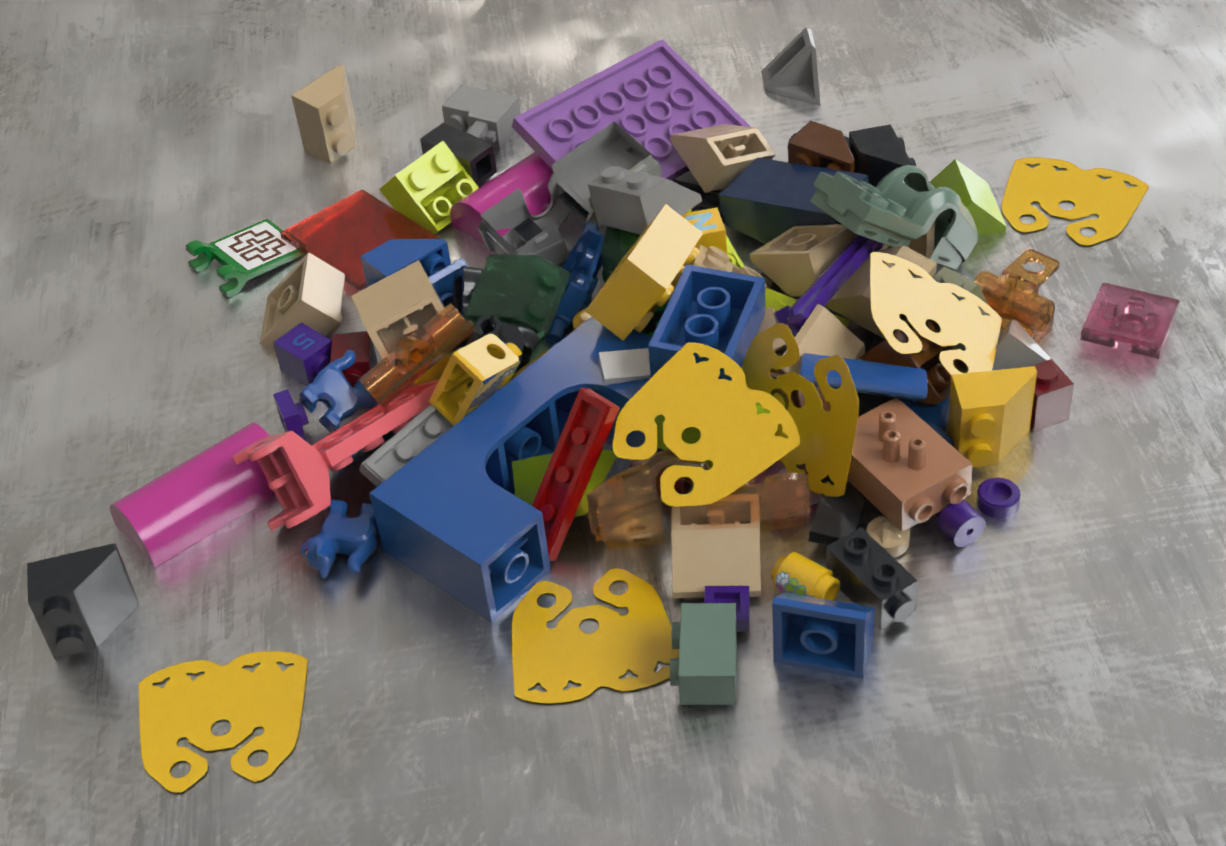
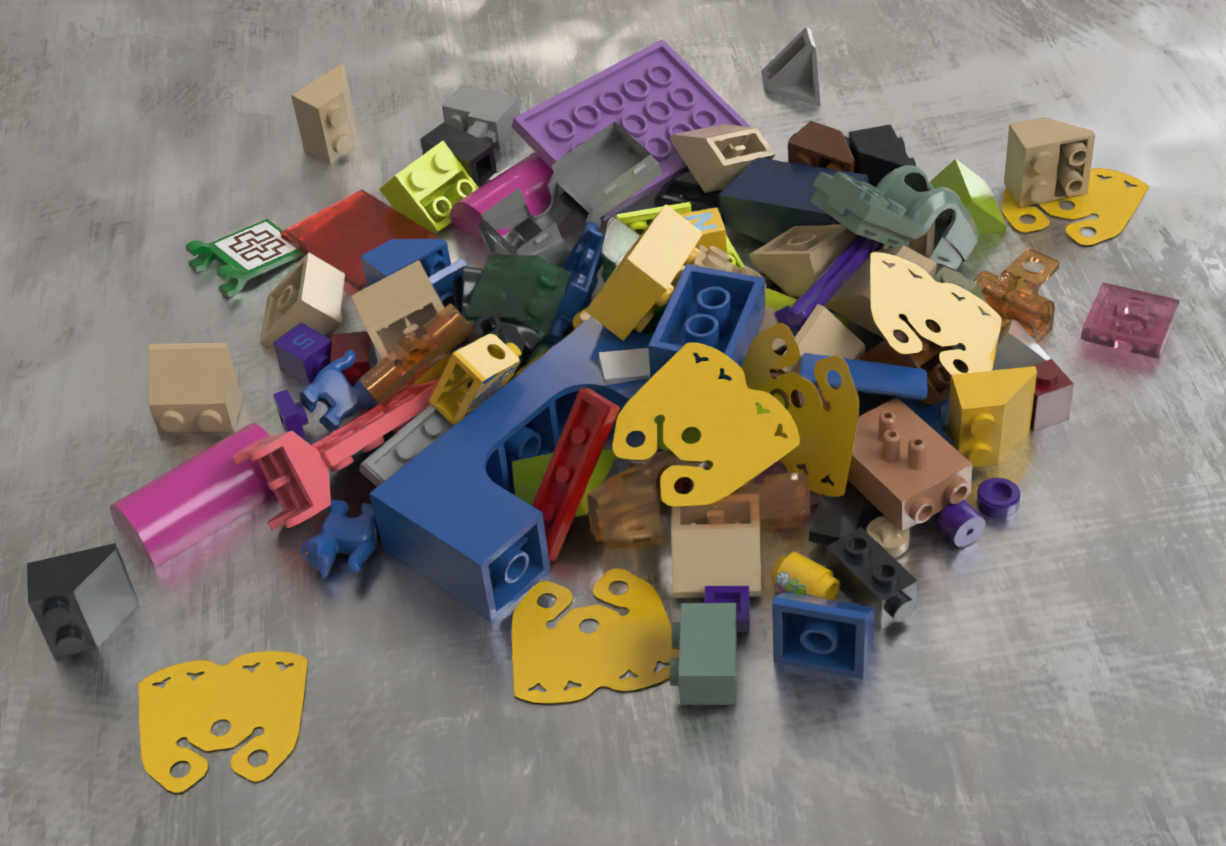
light grey slope [588,166,702,235] -> none
none -> tan slope [148,343,243,433]
none -> tan slope [1004,117,1095,207]

